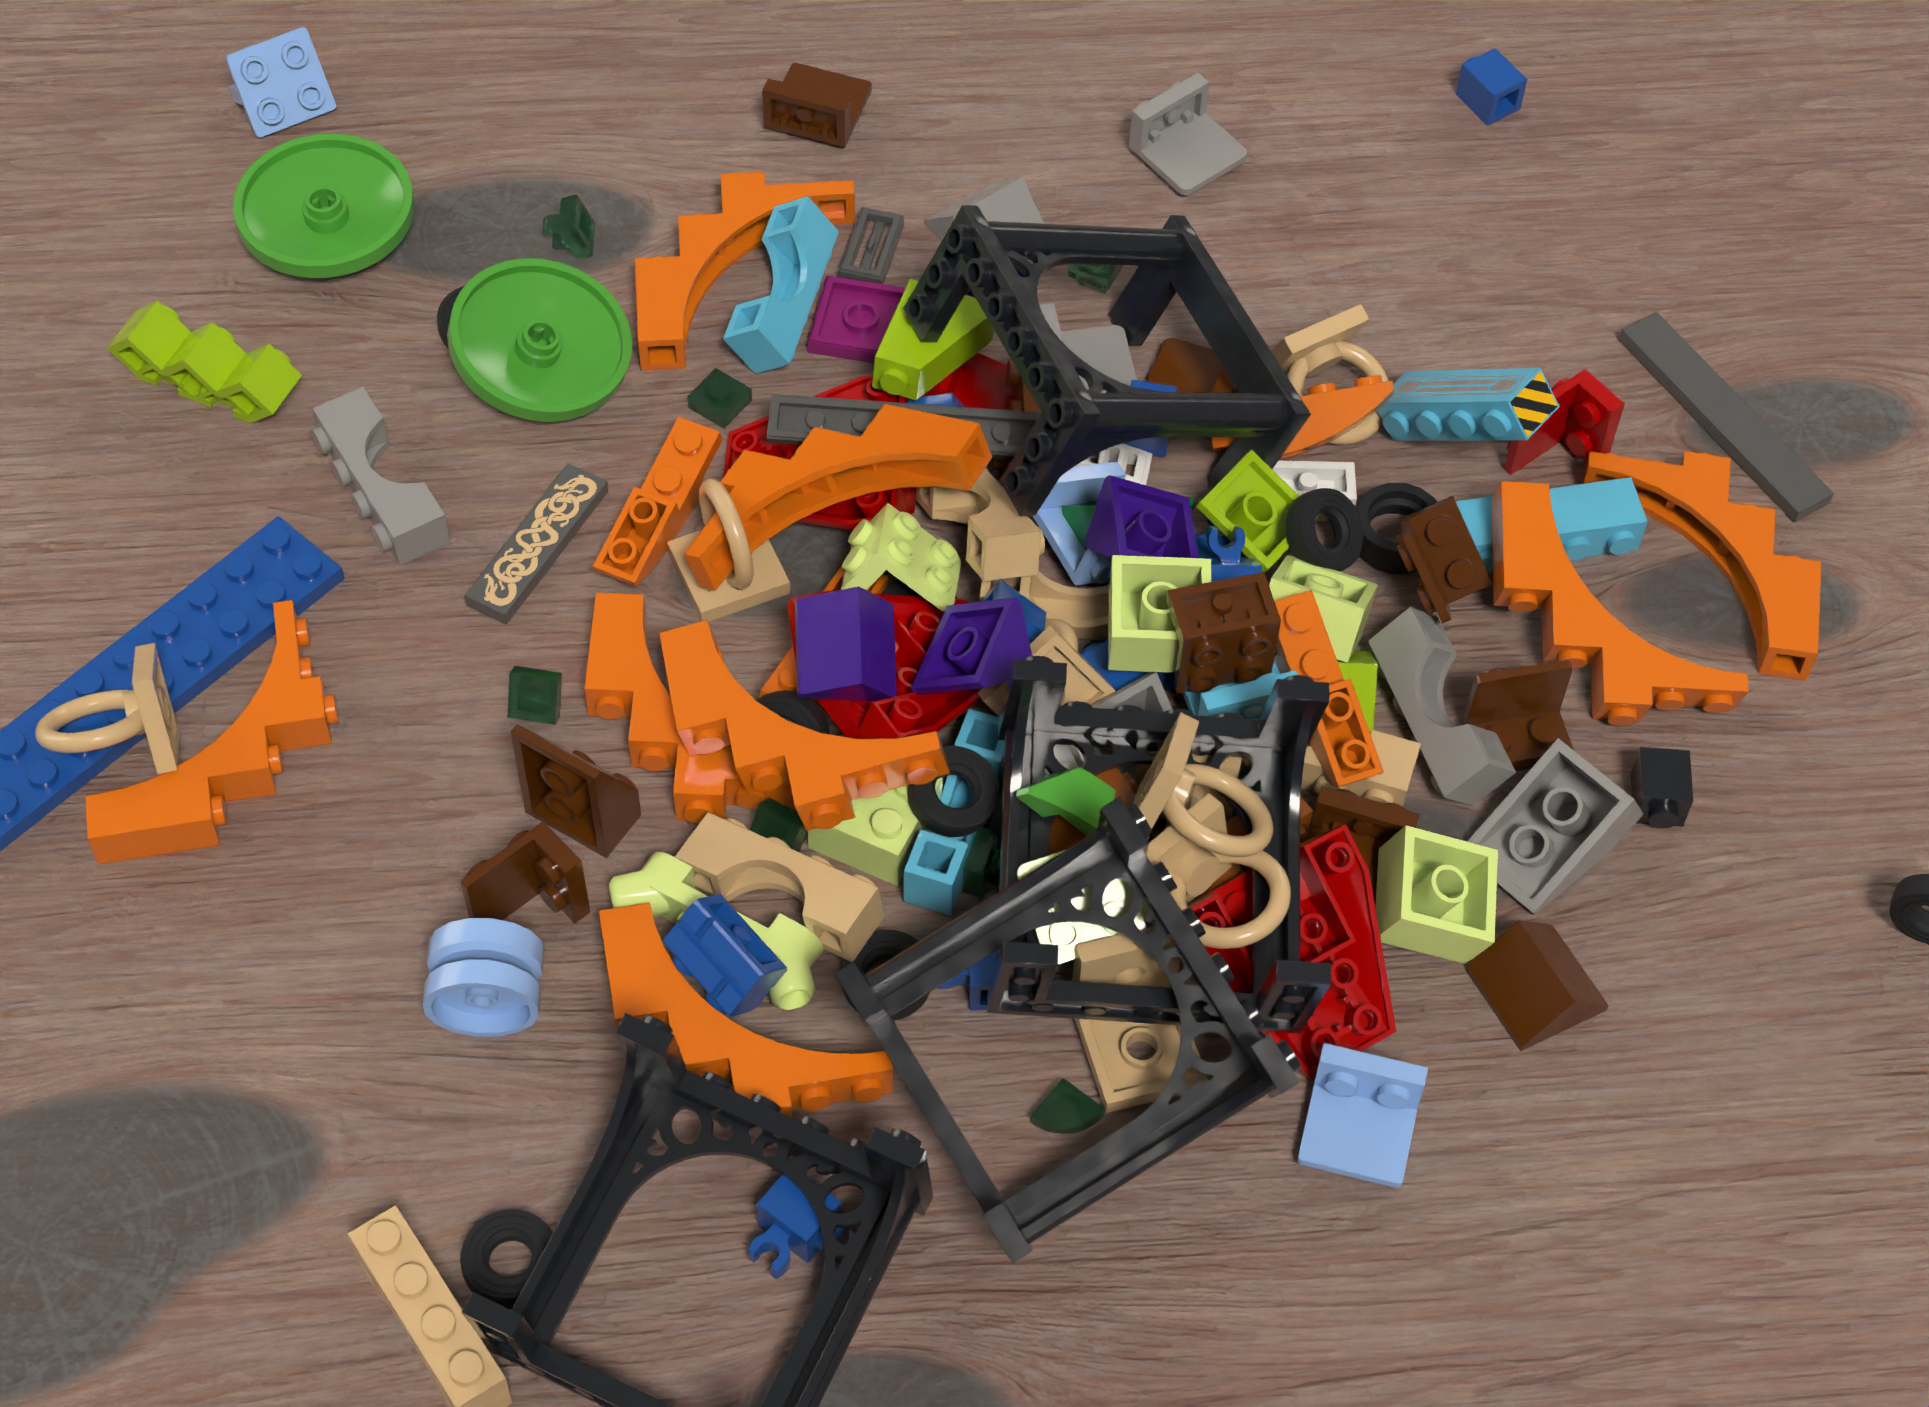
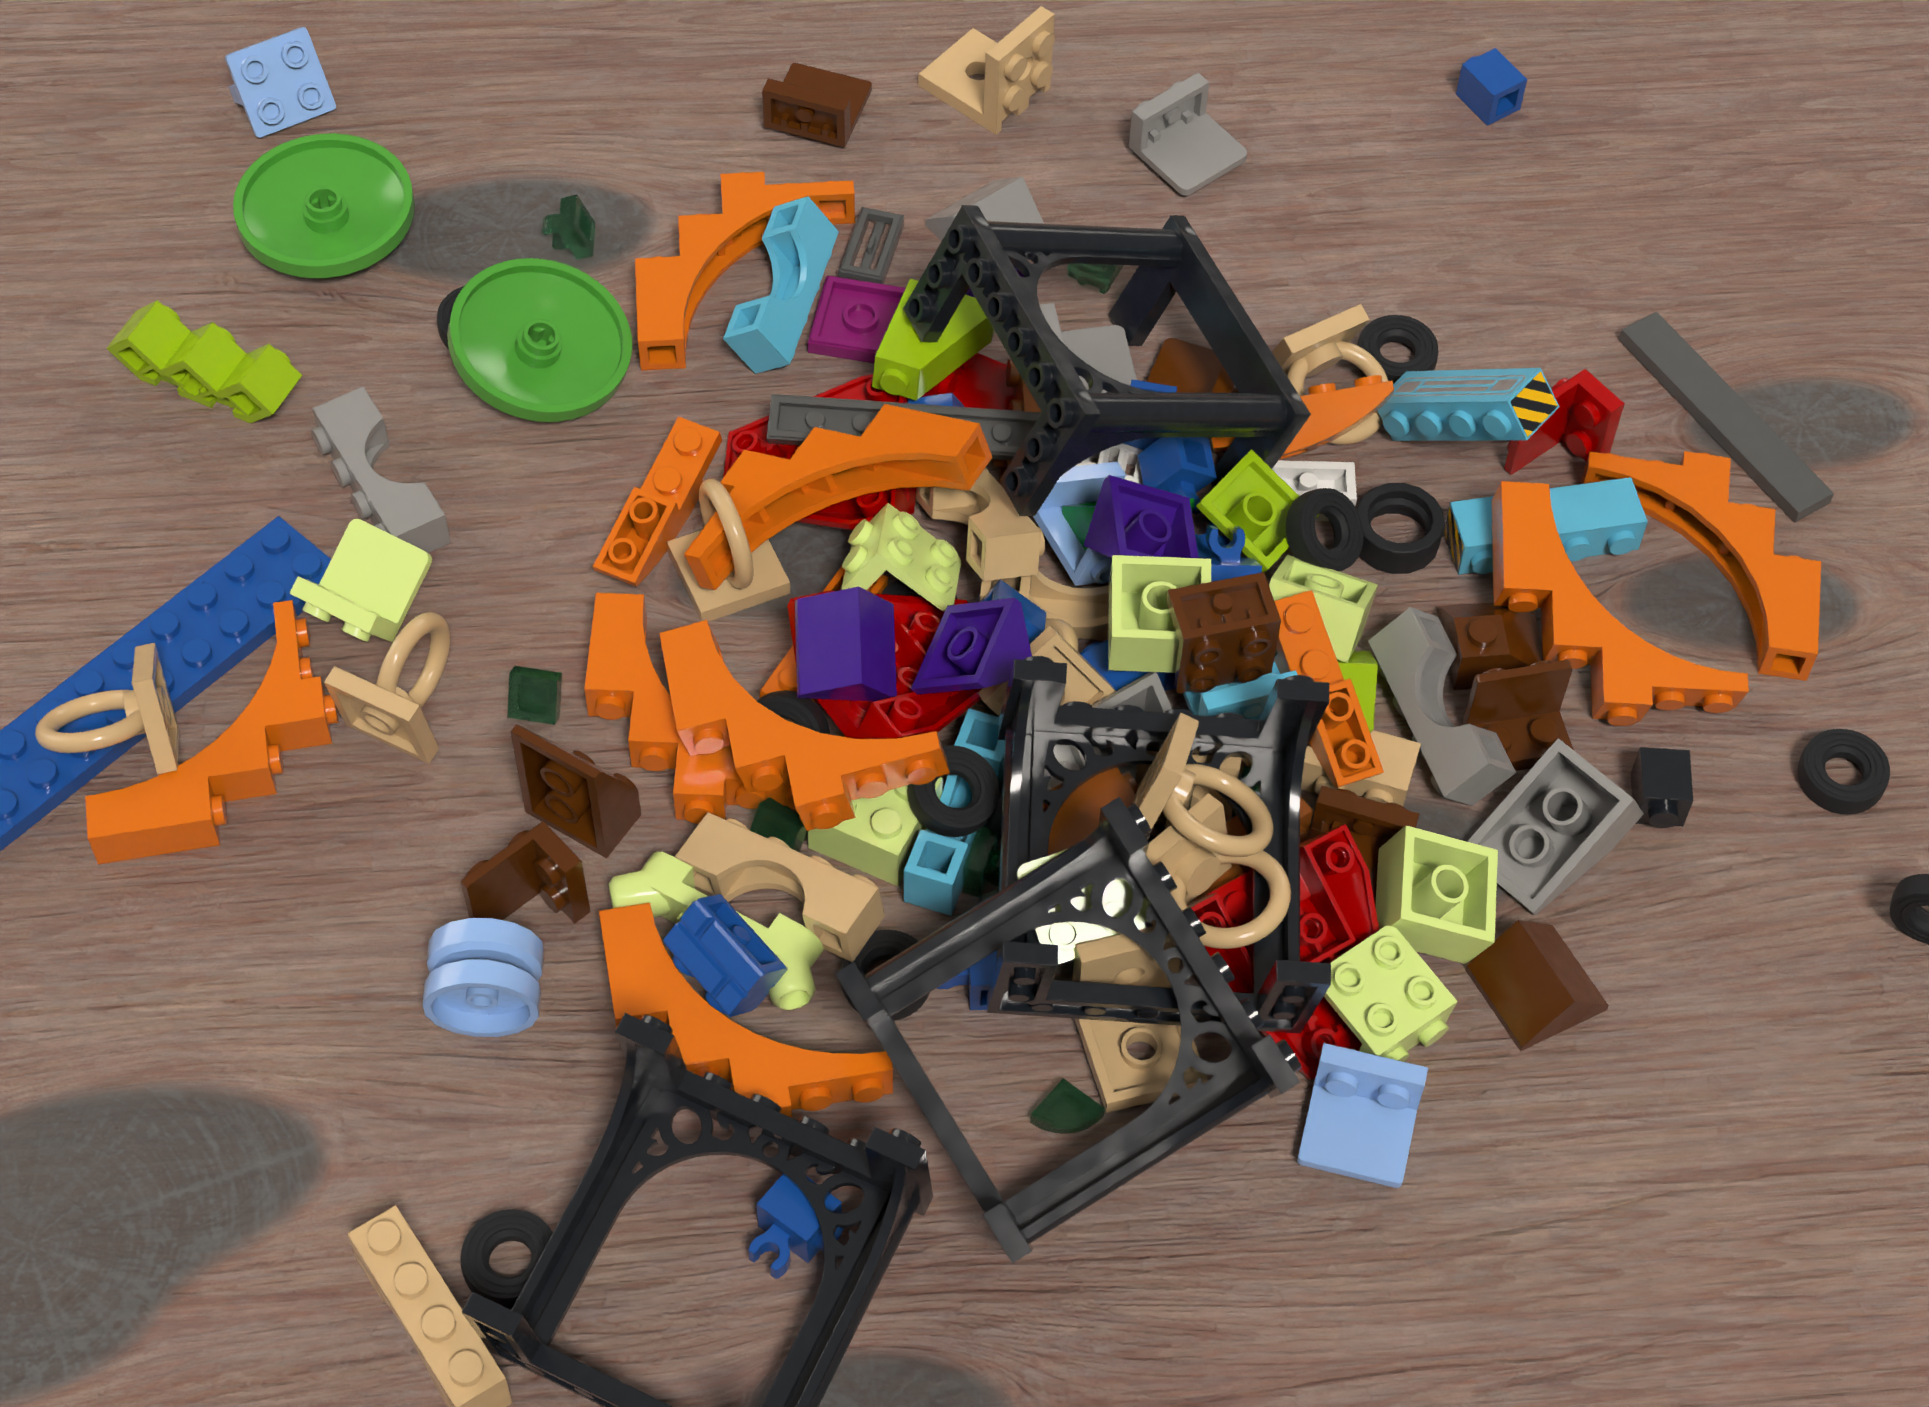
dark grey tile [465,464,608,625] -> none
clear green plate [687,368,752,429] -> none
bright green slope [1016,767,1116,836] -> none
reddish brown bracket [1396,496,1493,624] -> none
none -> yellowish green bracket [290,519,432,642]
none -> tan tile [324,612,450,764]
none -> tan bracket [918,6,1055,135]
none -> blue brick [1138,437,1217,515]
none -> yellowish green bracket [1324,926,1458,1062]
none -> black tyre [1357,315,1439,384]
none -> reddish brown slope [1437,602,1543,690]
none -> black tyre [1798,729,1890,814]

